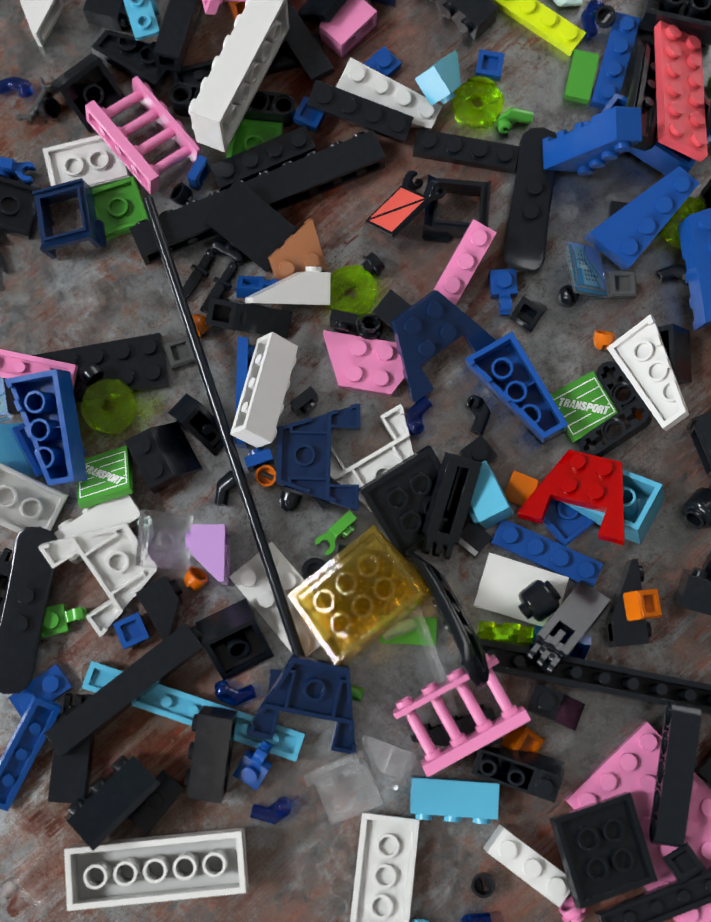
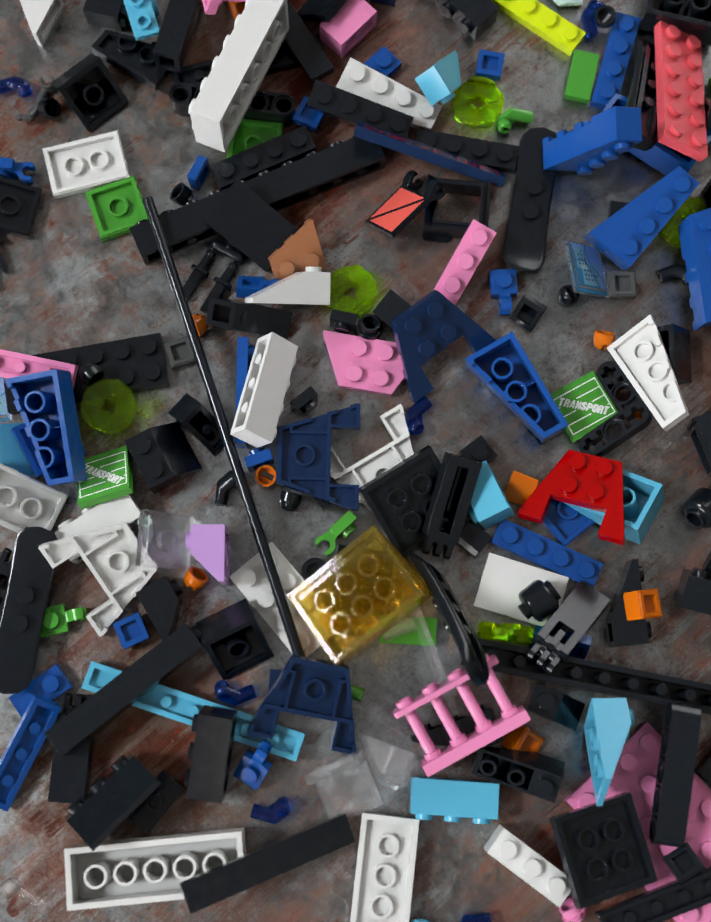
dark blue piece [32,178,107,259] -> none
bright pink fence [85,76,201,195] -> none
black plate [361,252,385,276] -> none
black arm [466,395,491,436] -> none
black hinge [471,872,495,898] -> none
none -> black tile [179,813,356,914]
none -> dark blue tile [354,121,506,188]
none -> medium azure slope [583,698,634,806]

